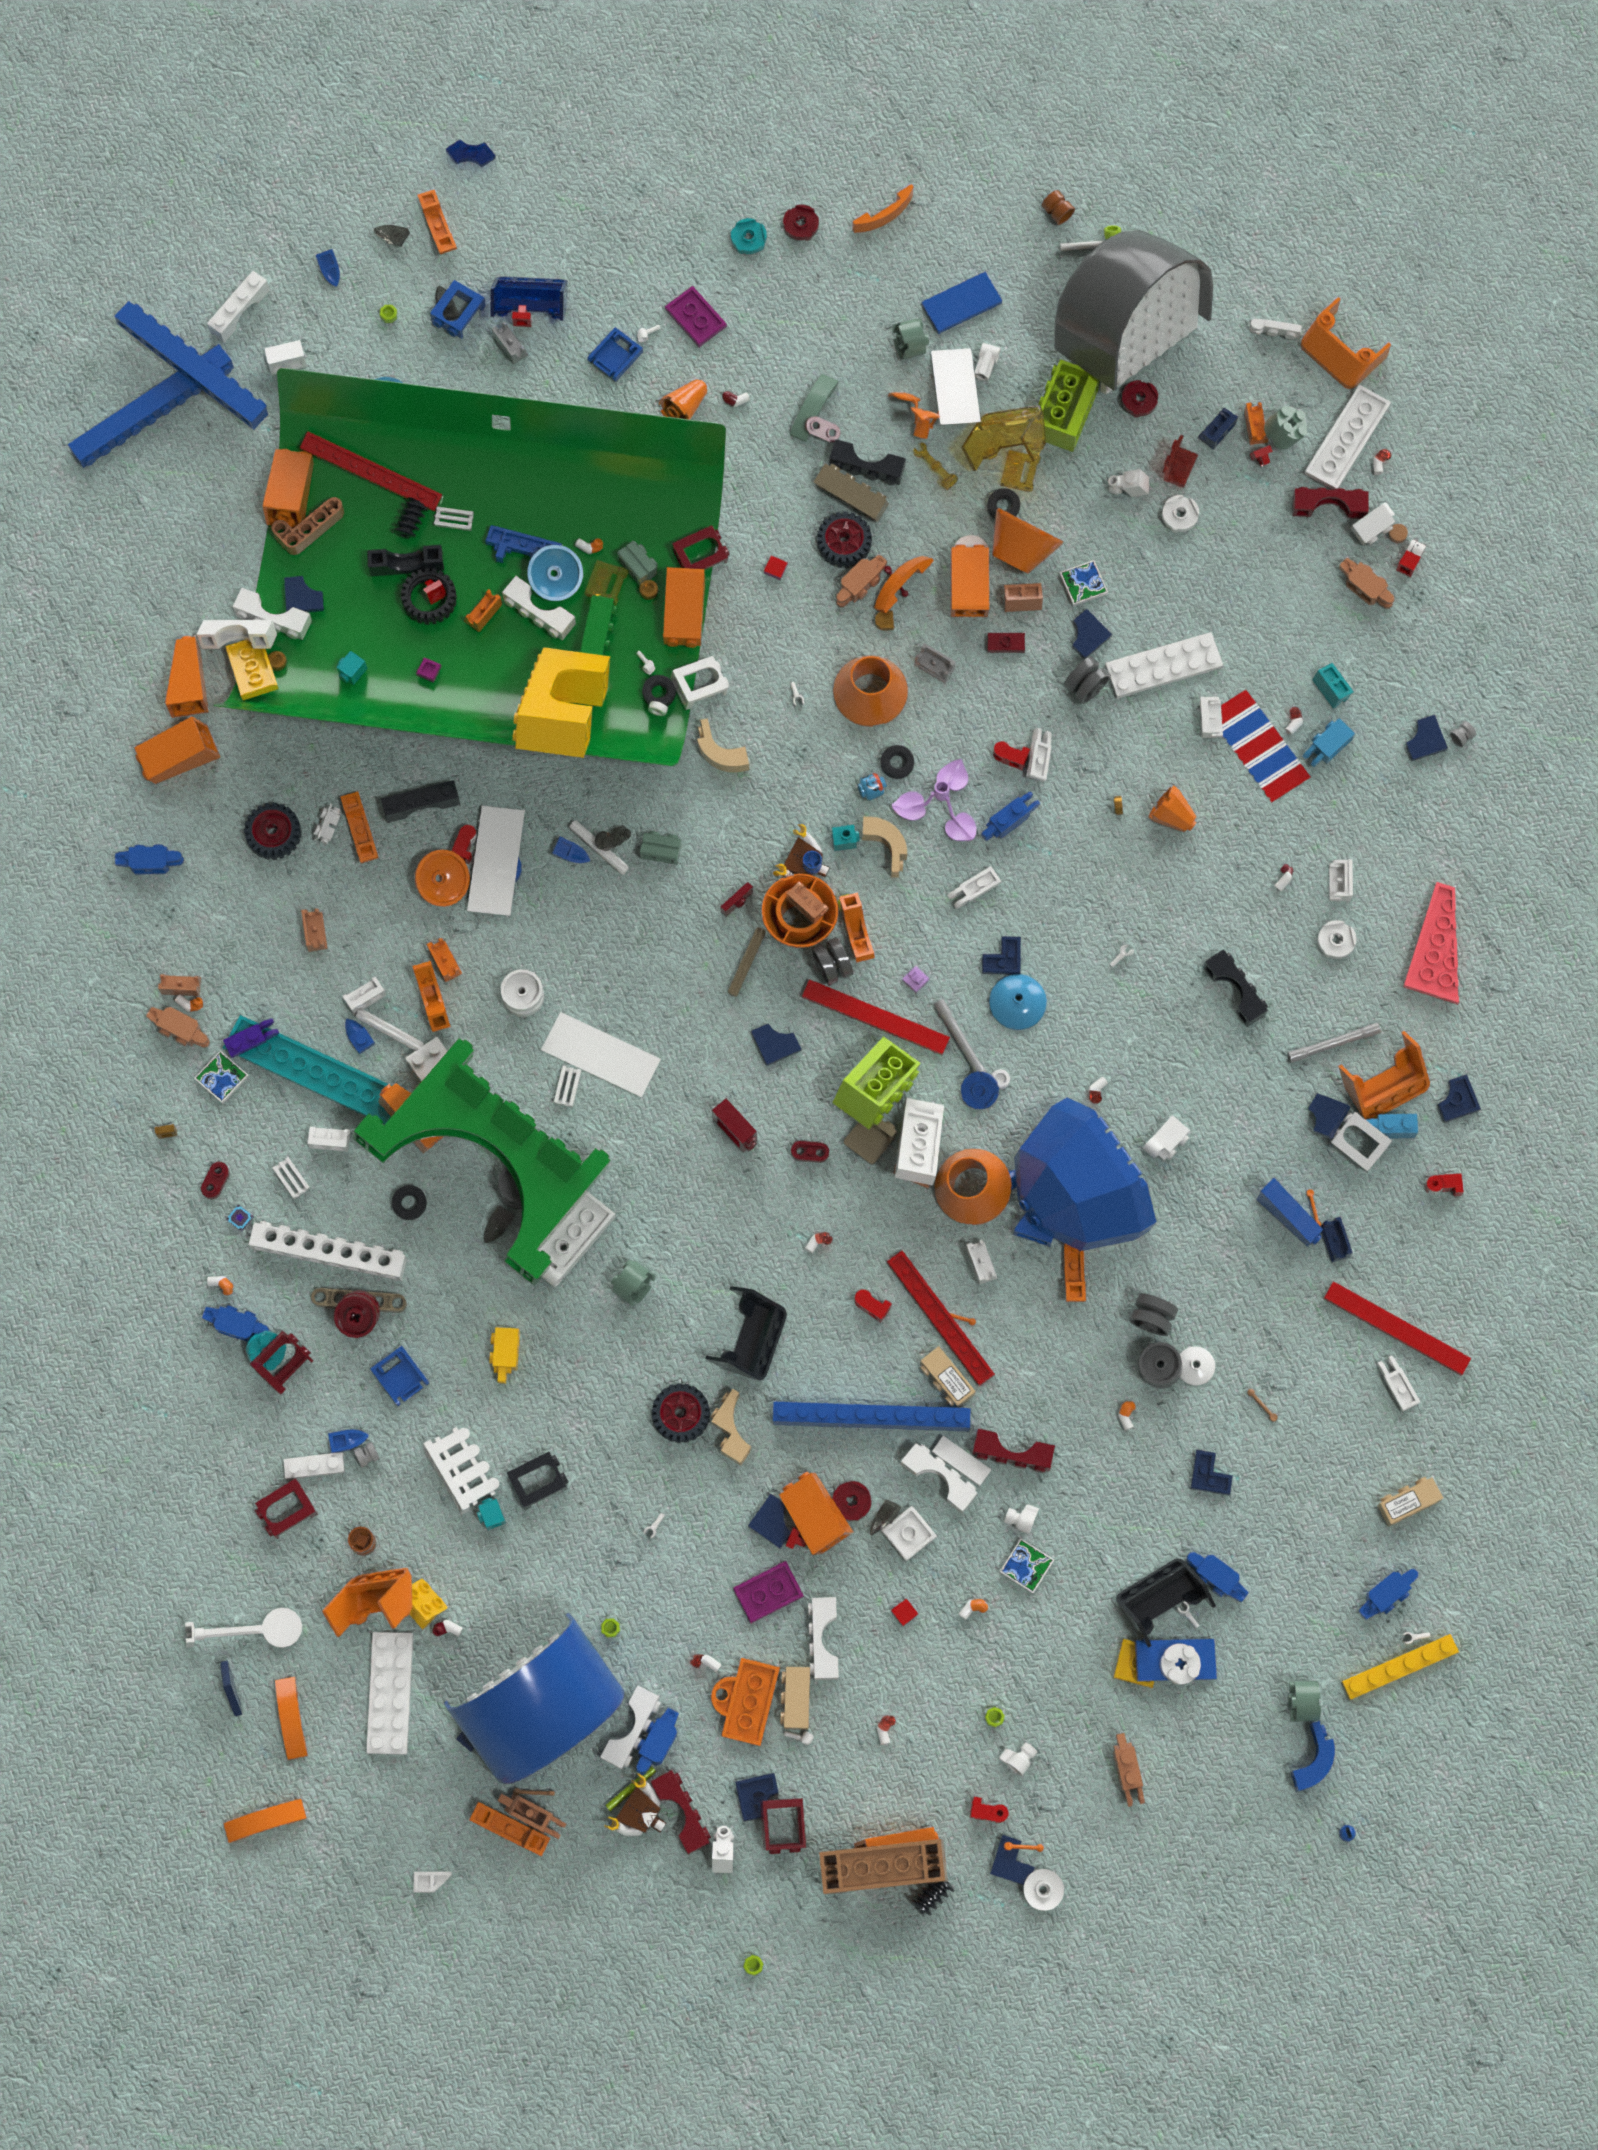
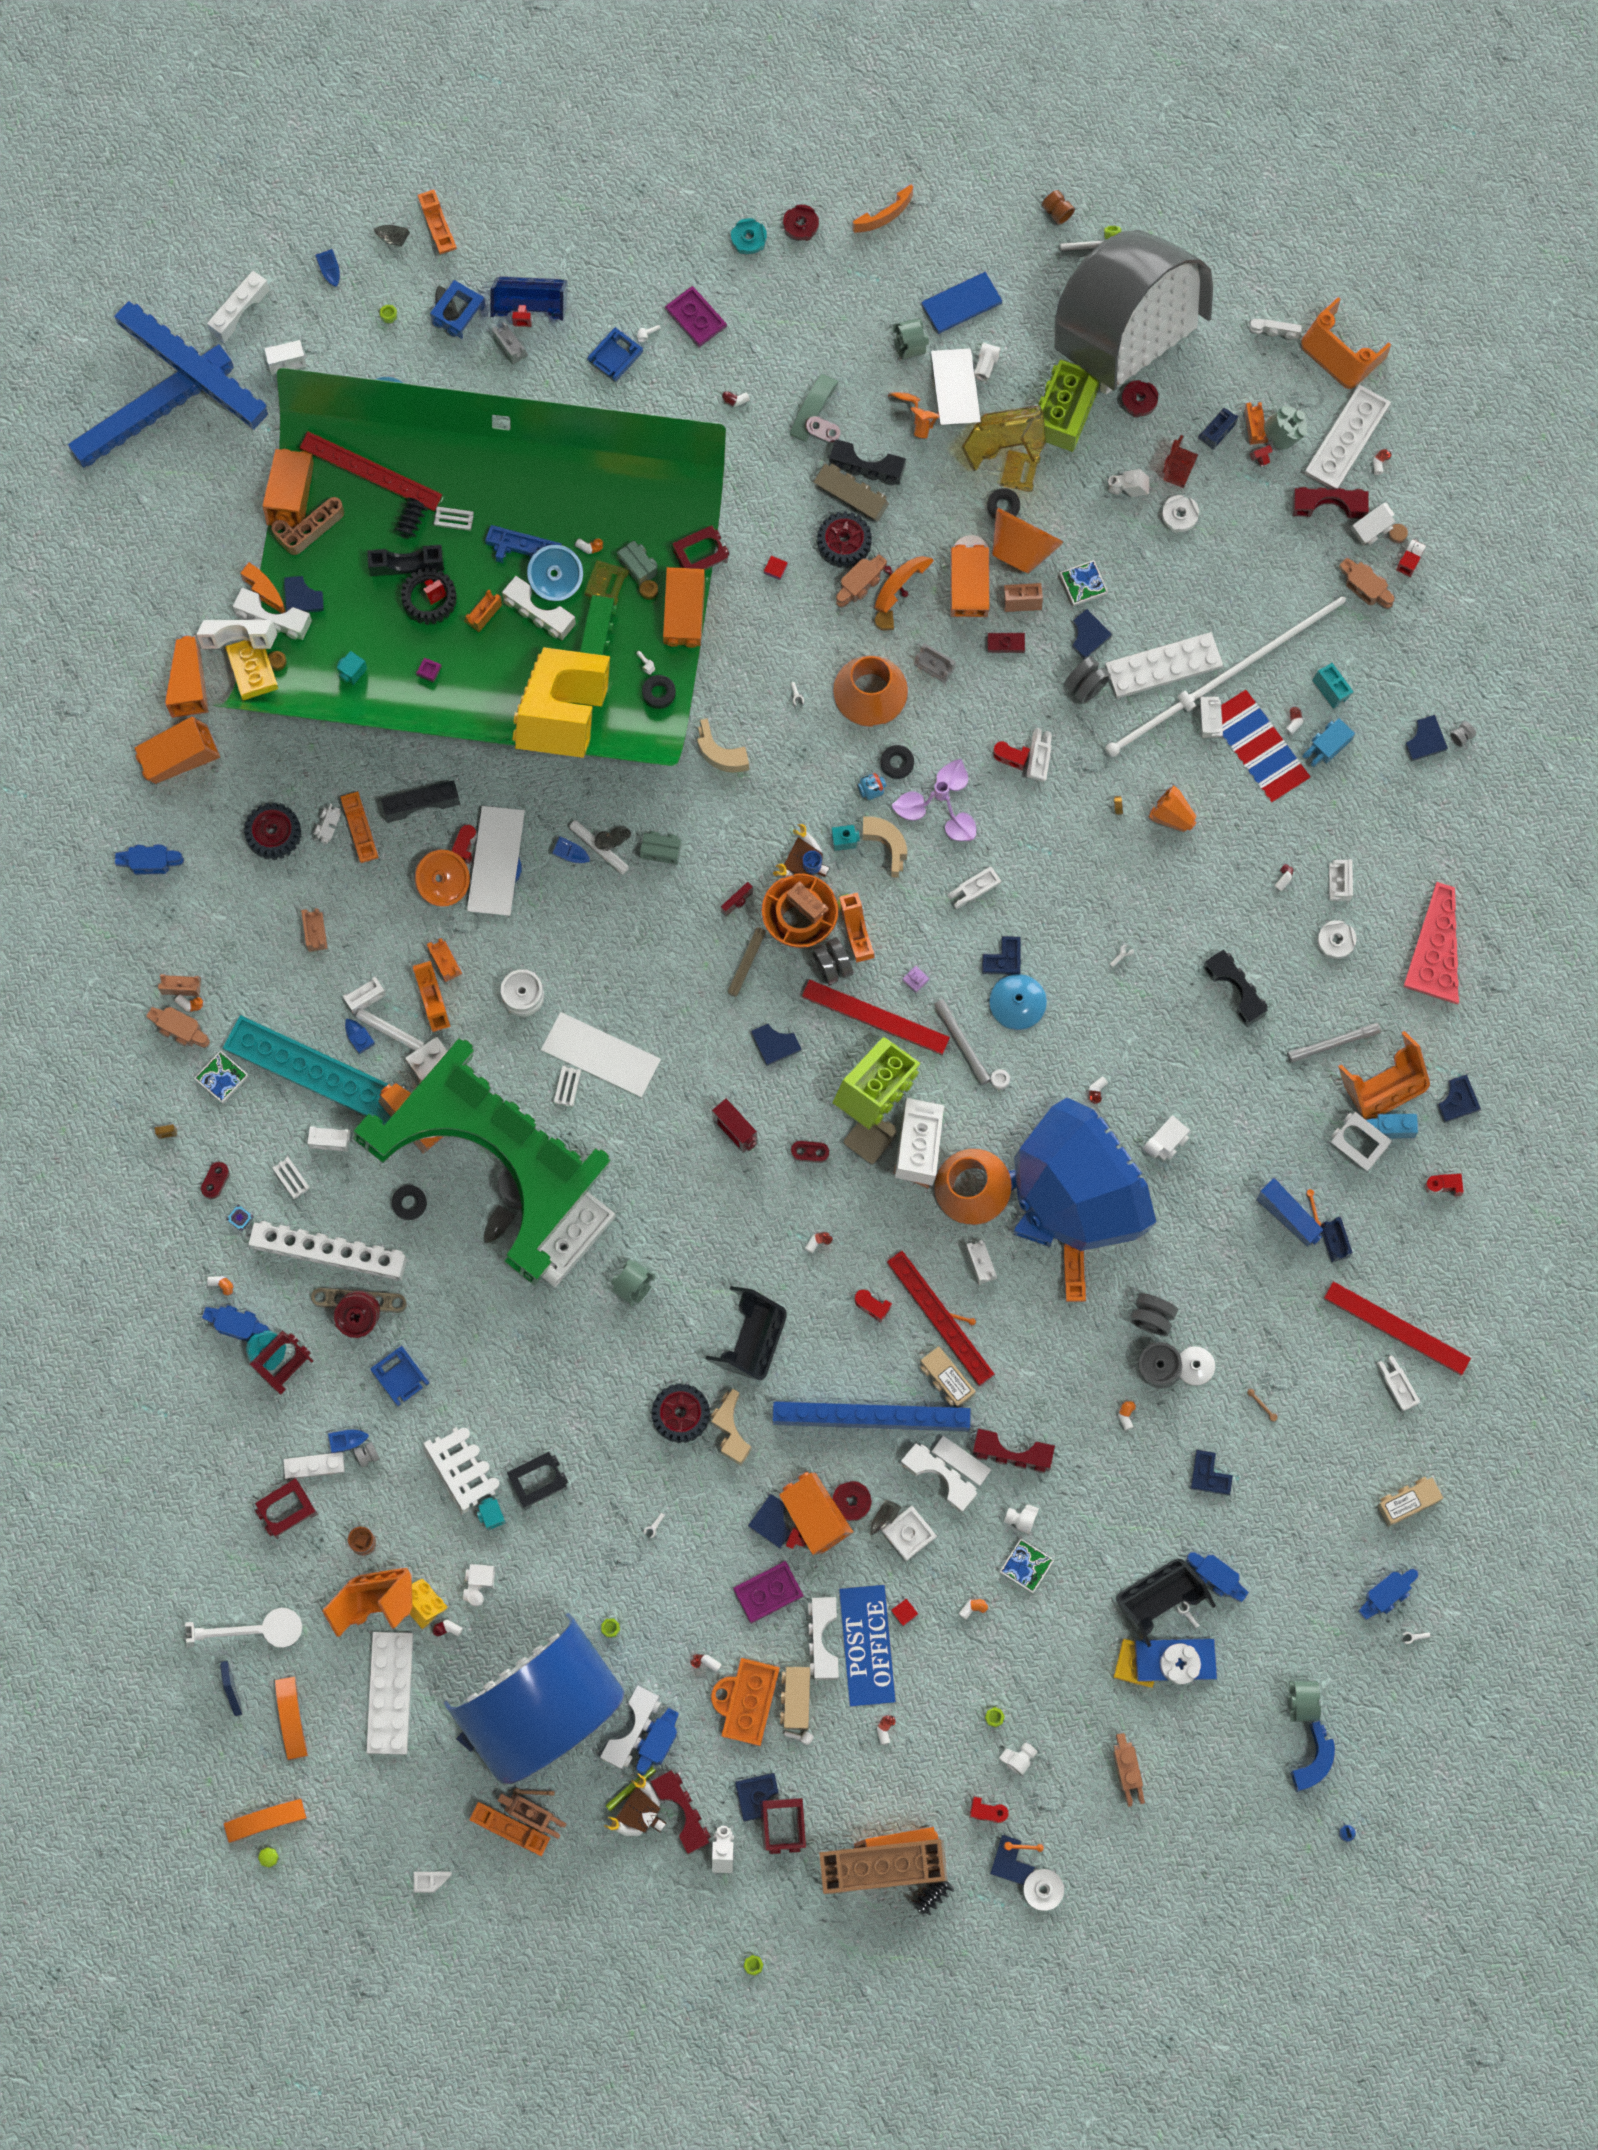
dark purple hinge [223,1018,279,1058] -> none
clear blue tile [446,139,496,168] -> none
yellow hinge [489,1327,520,1384] -> none
white tile [648,701,668,716] -> none
orange cone [658,379,707,420] -> none
white panel [670,656,729,710] -> none
clear yellow piece [913,442,958,490] -> none
blue tile [961,1071,999,1109] -> none
blue hinge [981,791,1041,841] -> none
dark blue tile [1308,1093,1350,1139] -> none
yellow plate [1341,1634,1459,1700] -> none
none -> orange slope [240,562,286,614]
none -> lime tile [258,1847,279,1868]
none -> white brick [463,1564,495,1607]
none -> blue sticker [839,1585,896,1706]
none -> white bar [1105,596,1346,757]

